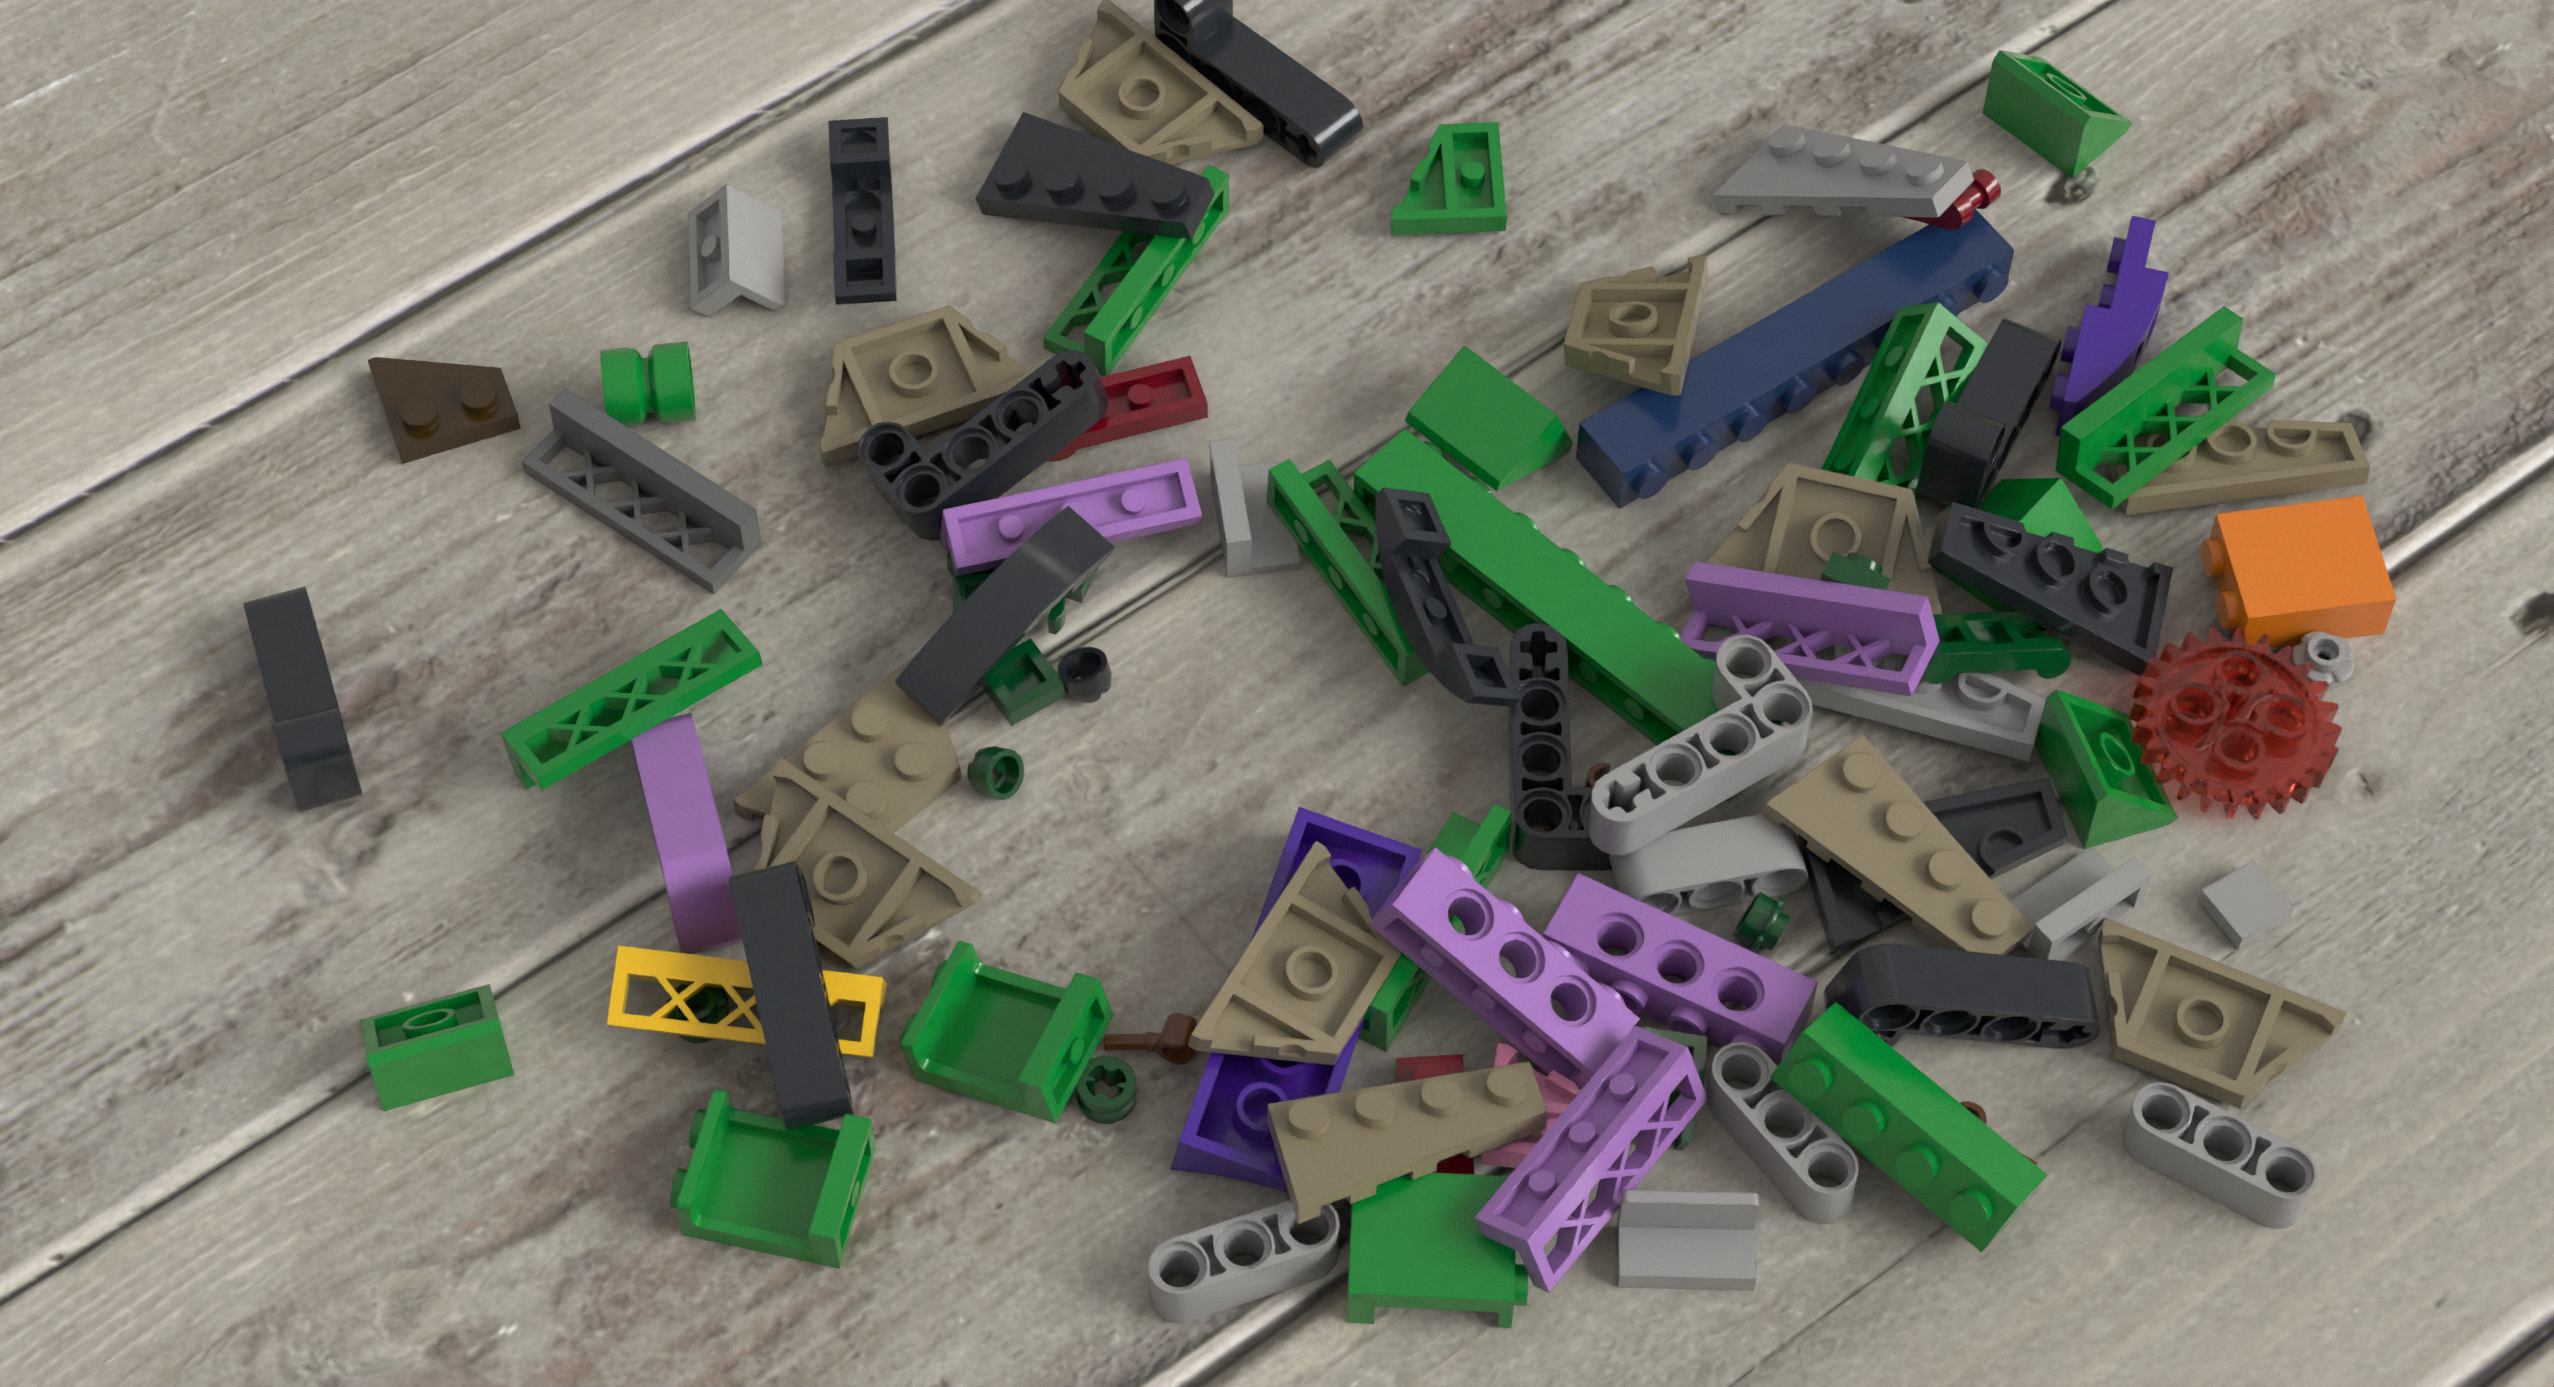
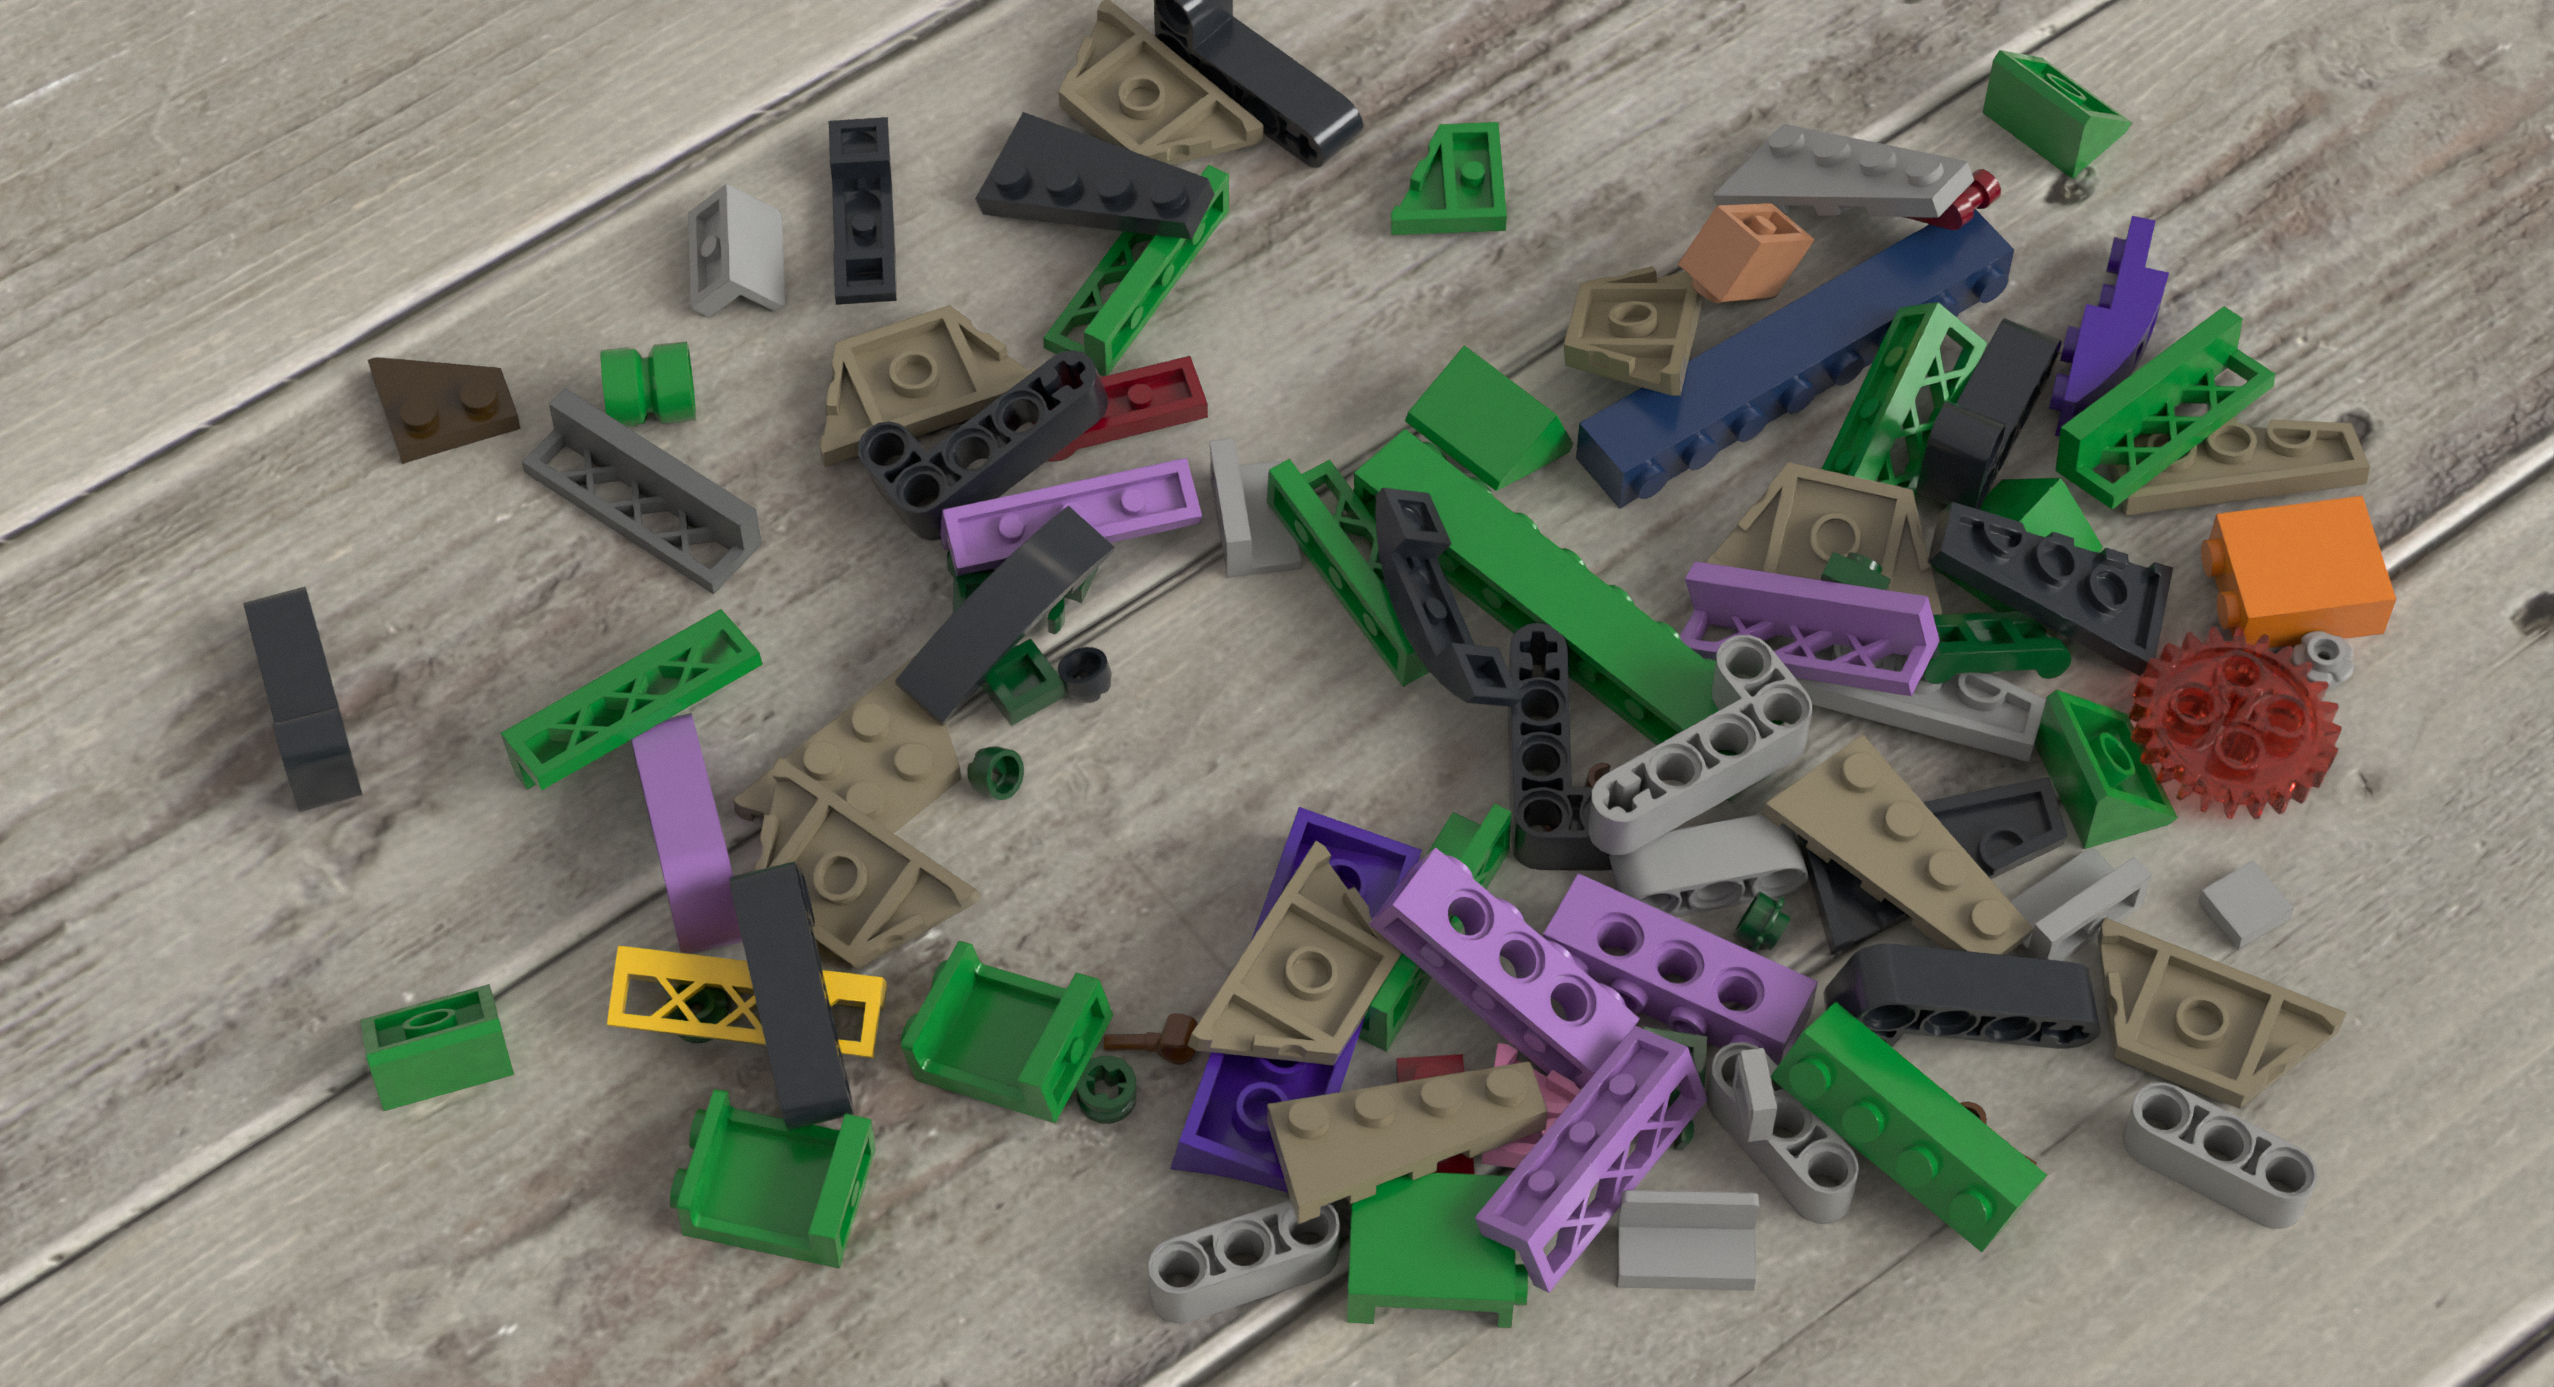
none -> nougat brick [1677,203,1815,303]
none -> light grey tile [1733,1048,1777,1142]

